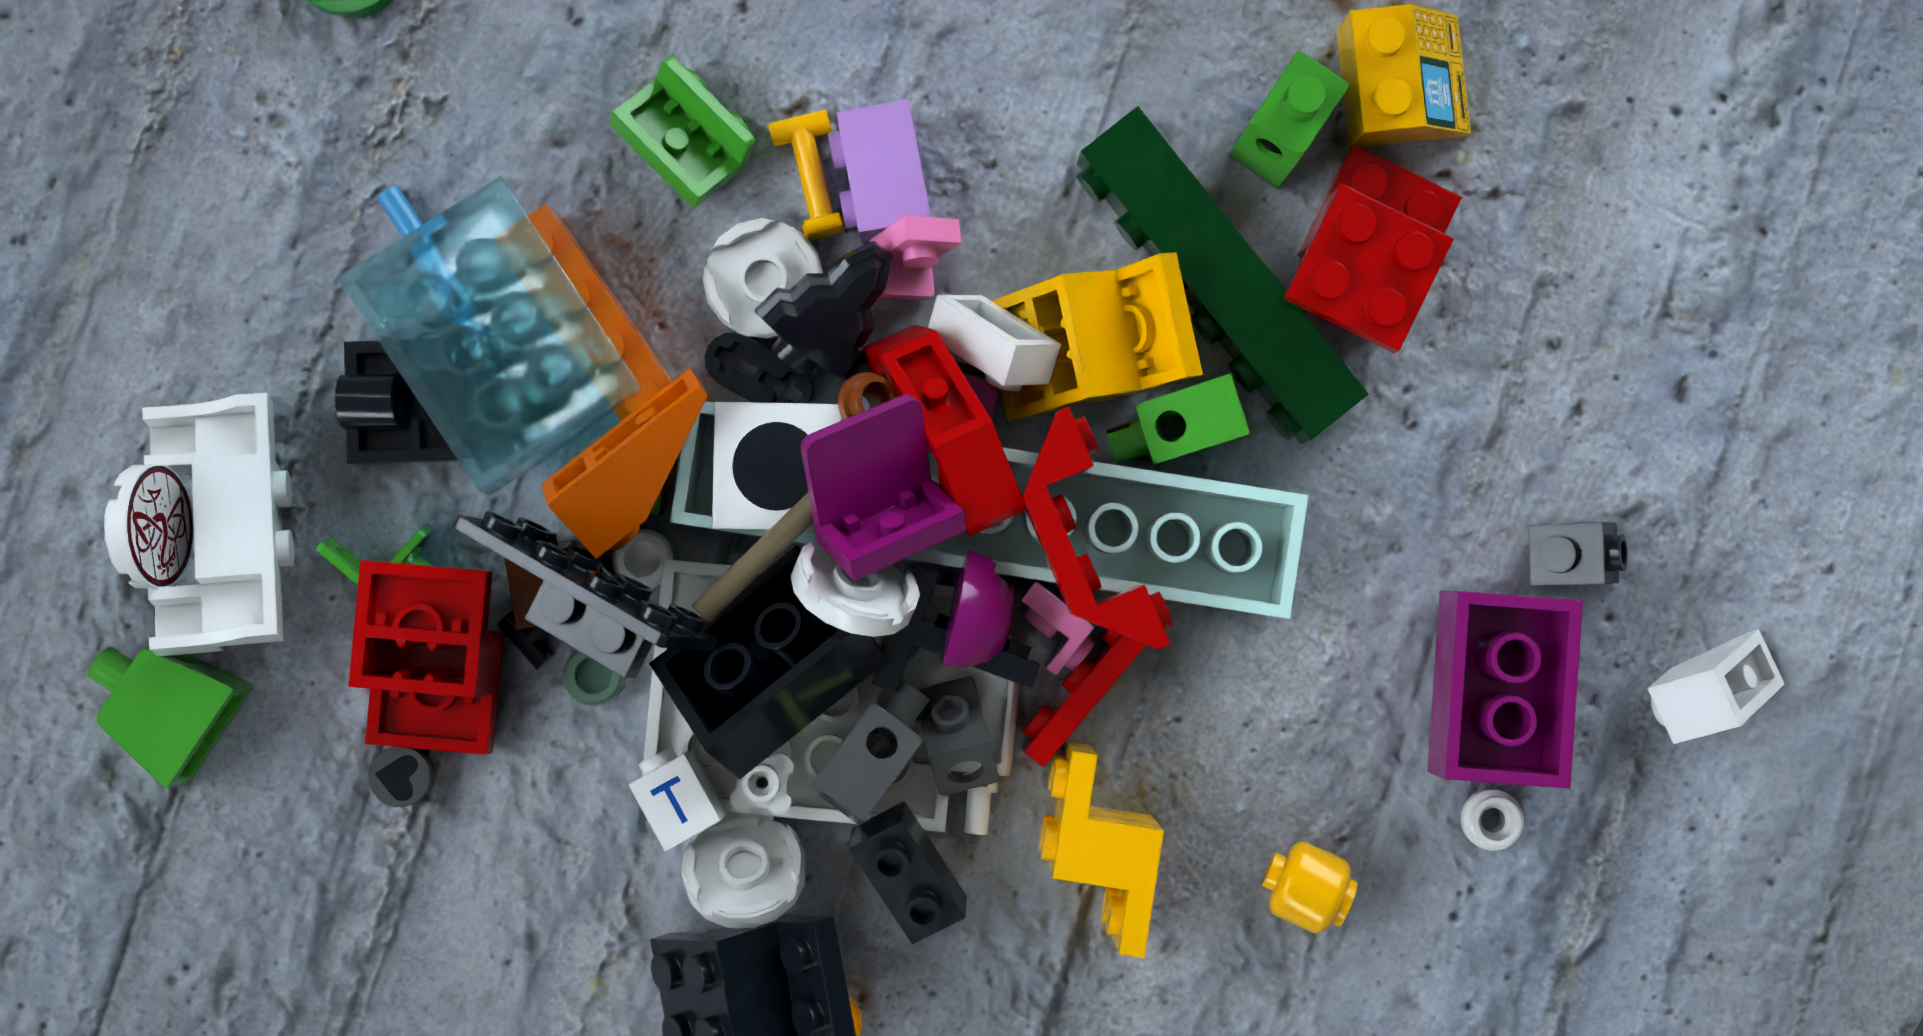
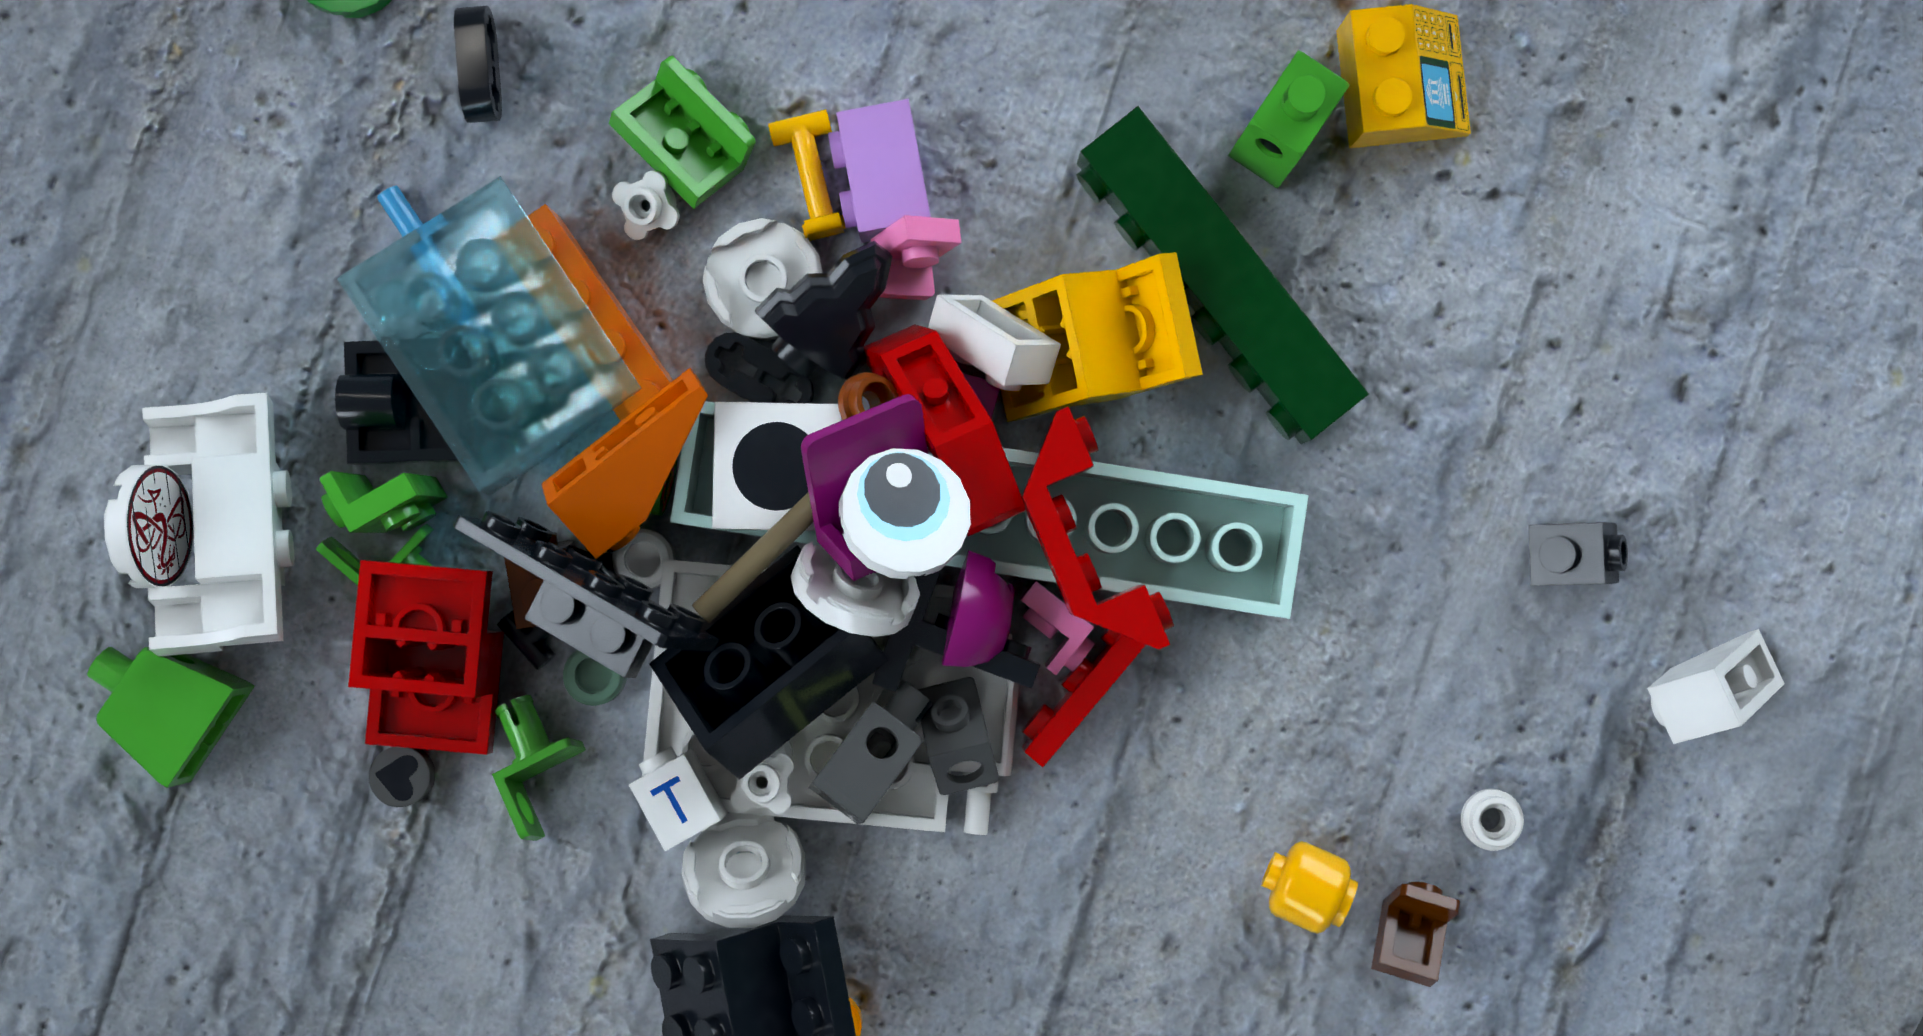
black piece [848,801,967,944] -> none
yellow bracket [1038,741,1164,958] -> none
bright green torso [1106,373,1252,465] -> none
red bracket [1283,144,1462,354] -> none
magenta brick [1427,590,1583,789] -> none
none -> bright green bracket [319,471,448,533]
none -> black beam [454,6,502,123]
none -> bright green bracket [492,695,586,841]
none -> white plate [612,170,680,240]
none -> tile [839,448,971,579]
none -> reddish brown bracket [1371,882,1460,987]

